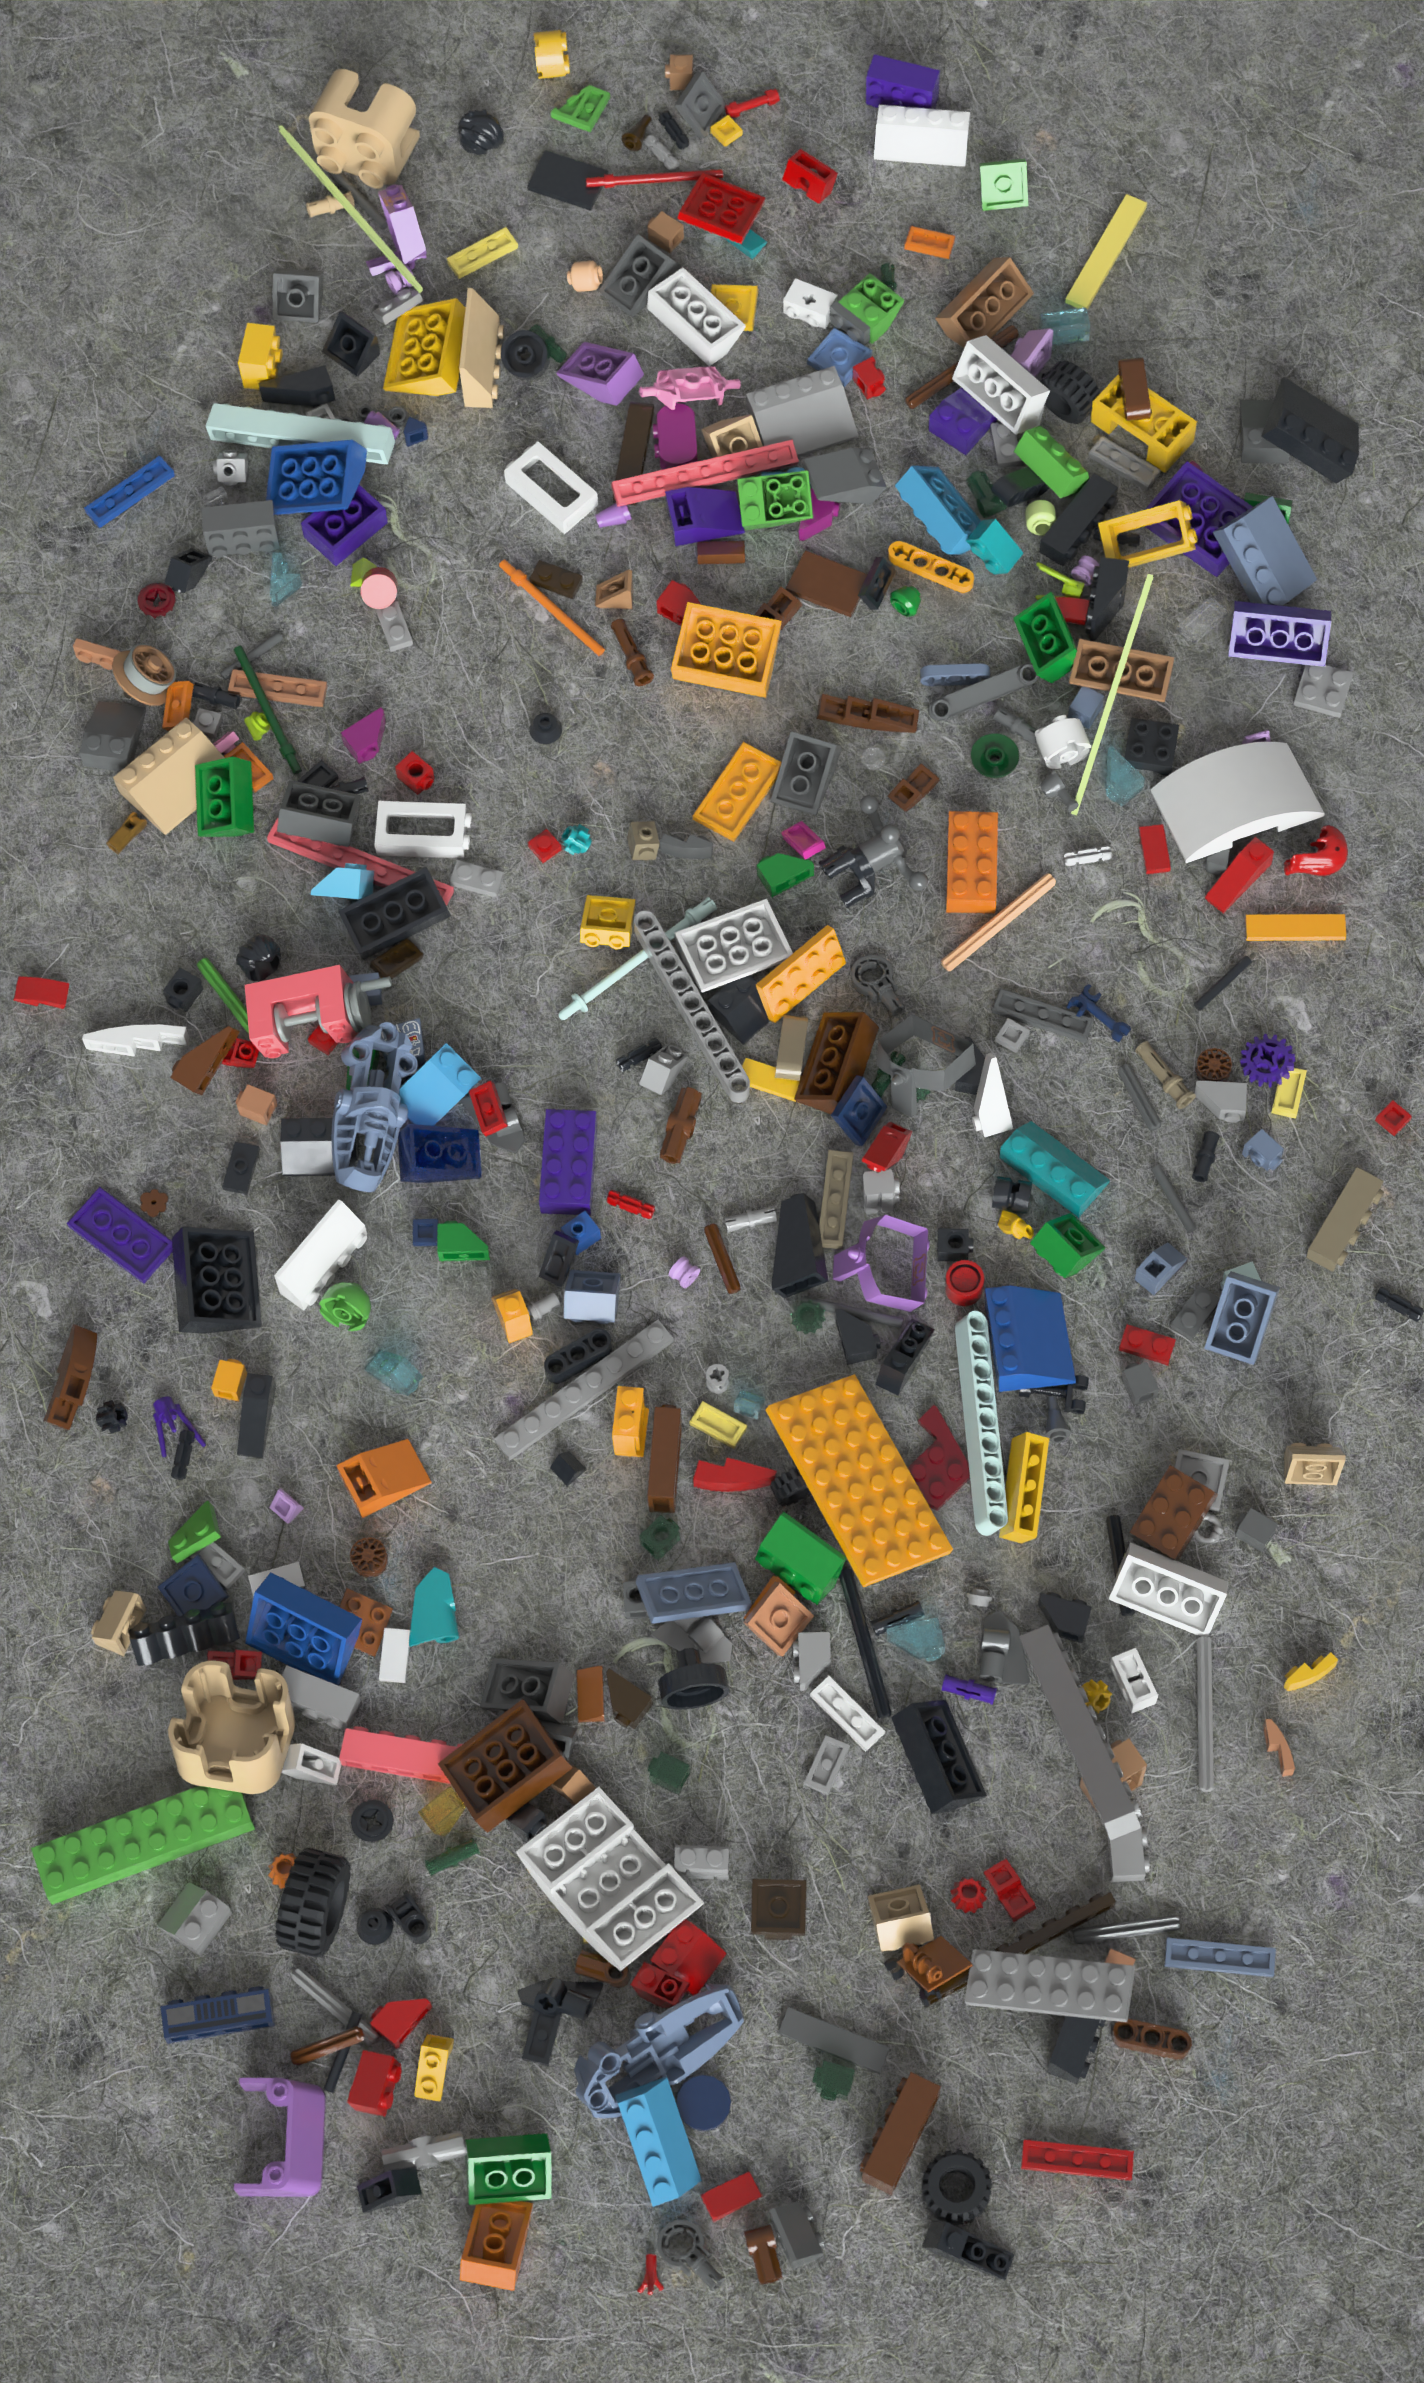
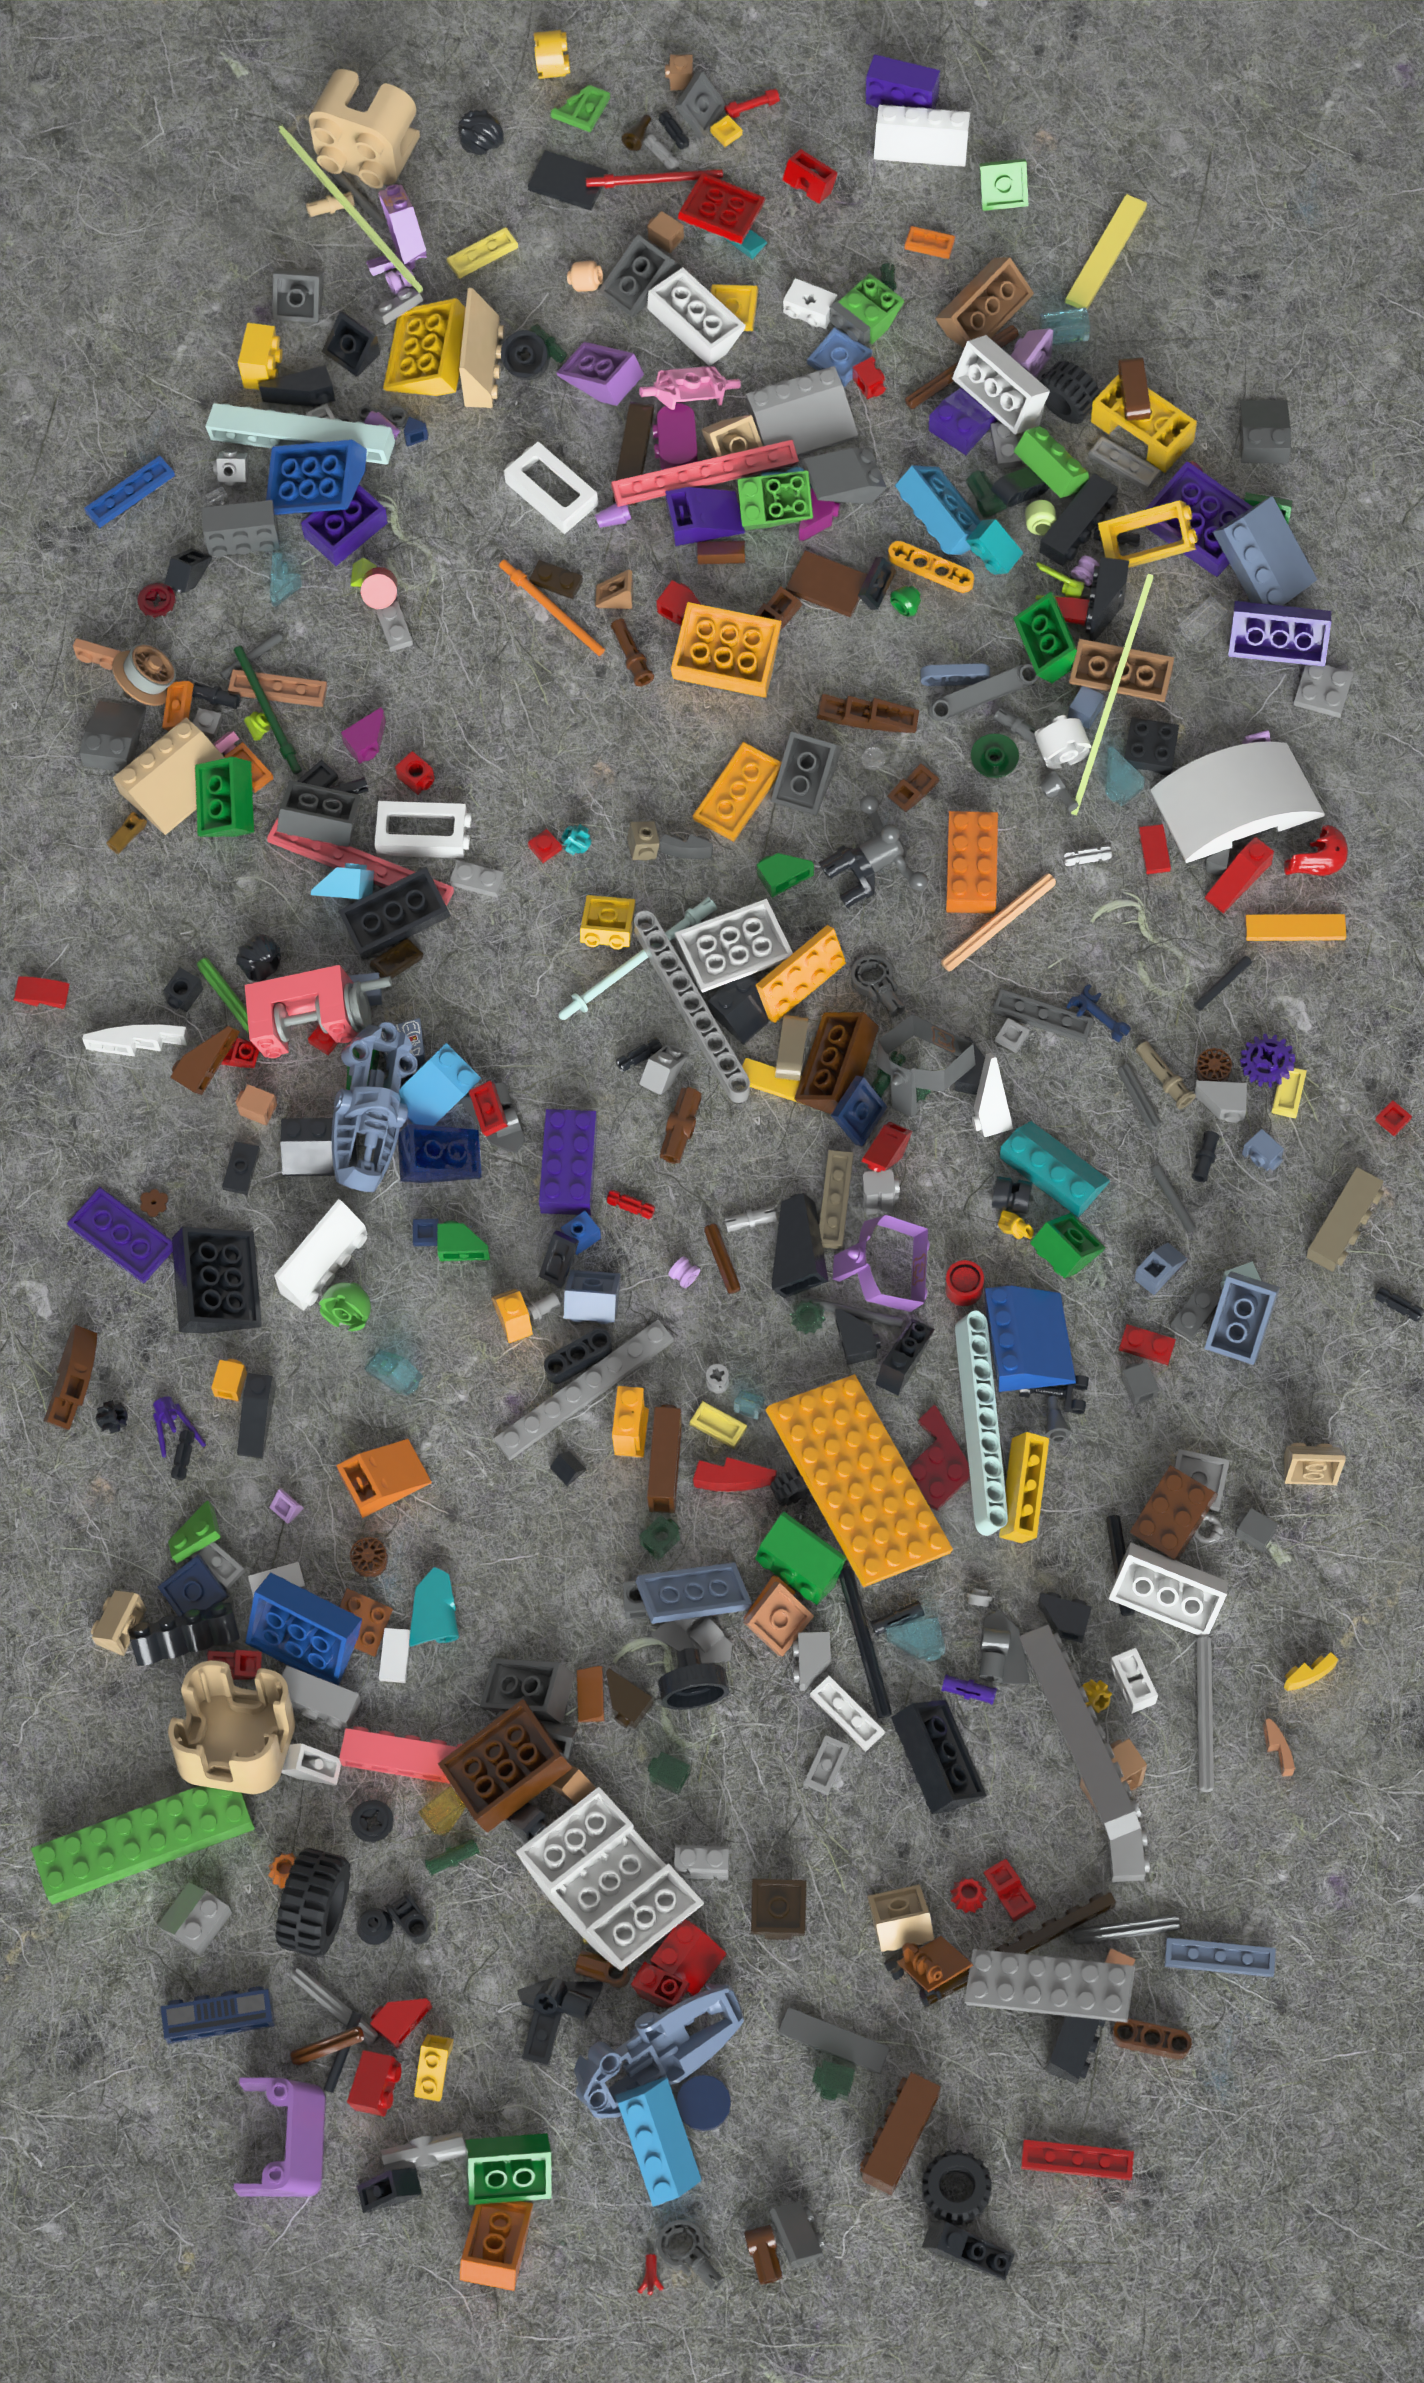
black cone [529,713,562,744] -> none
red slope [700,2171,762,2223] -> none
dark pink tile [781,821,826,859] -> none
black brick [937,1228,974,1262] -> none
black slope [1261,377,1359,484] -> none

